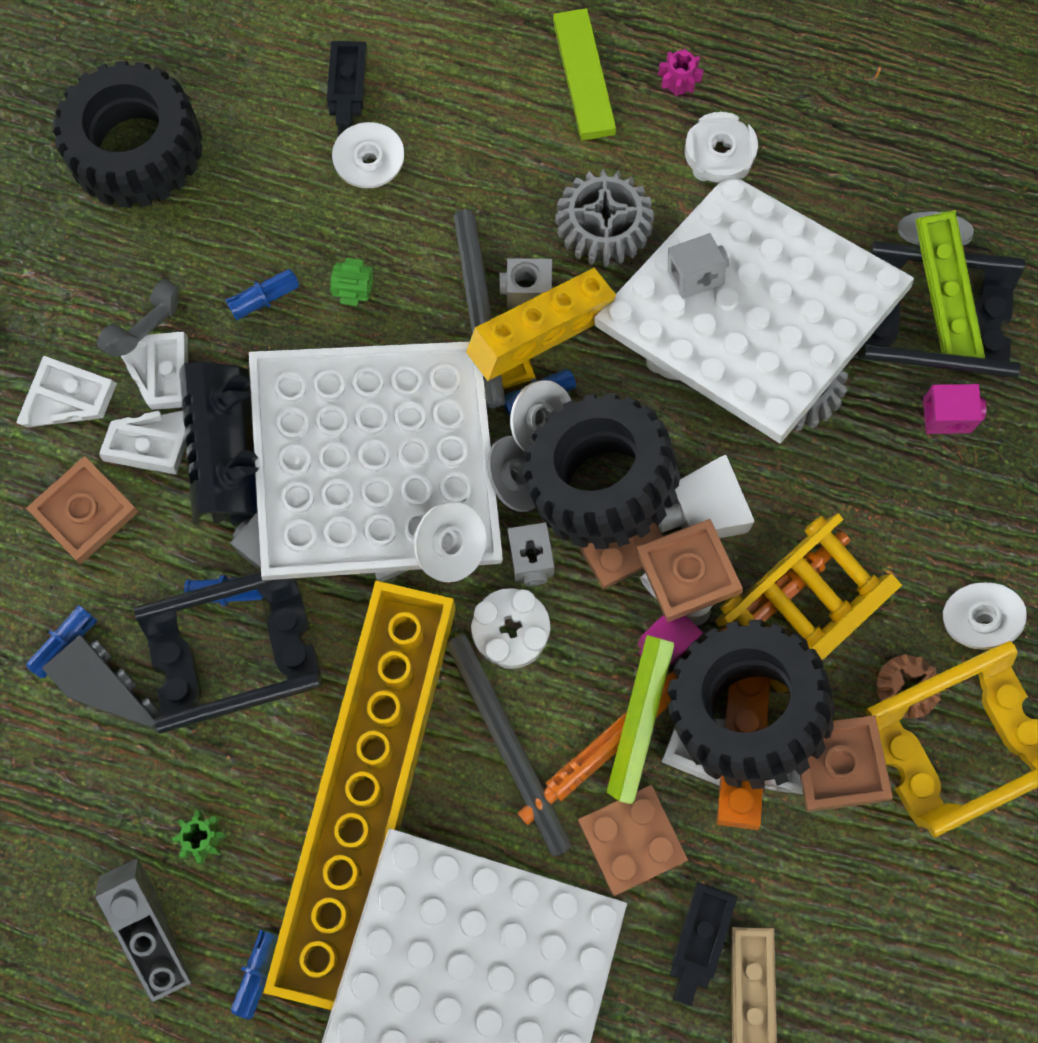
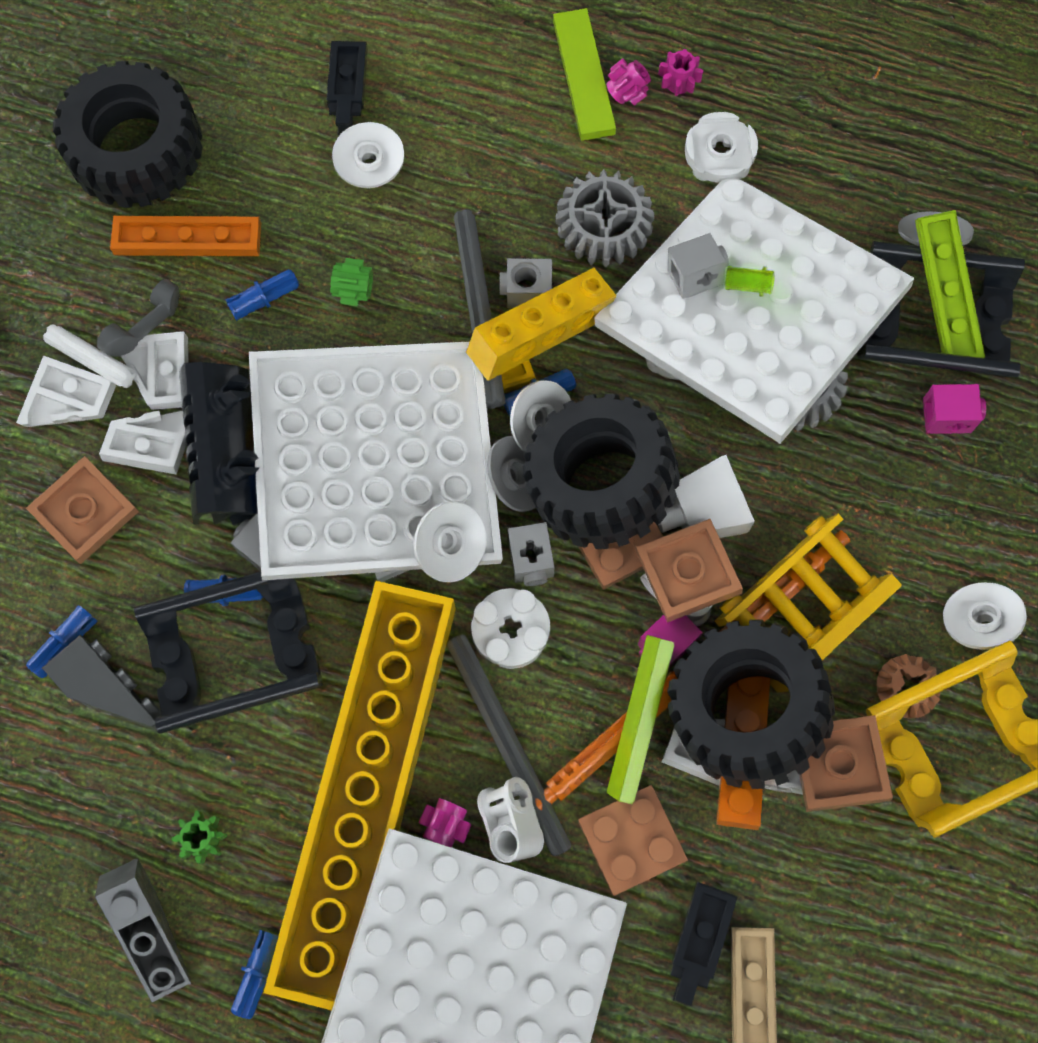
none -> white axle [43,324,136,388]
none -> orange plate [110,216,261,256]
none -> dark pink gear [418,798,471,848]
none -> white piece [477,777,544,863]
none -> dark pink gear [607,58,651,106]
none -> clear neon green pin [725,266,775,297]

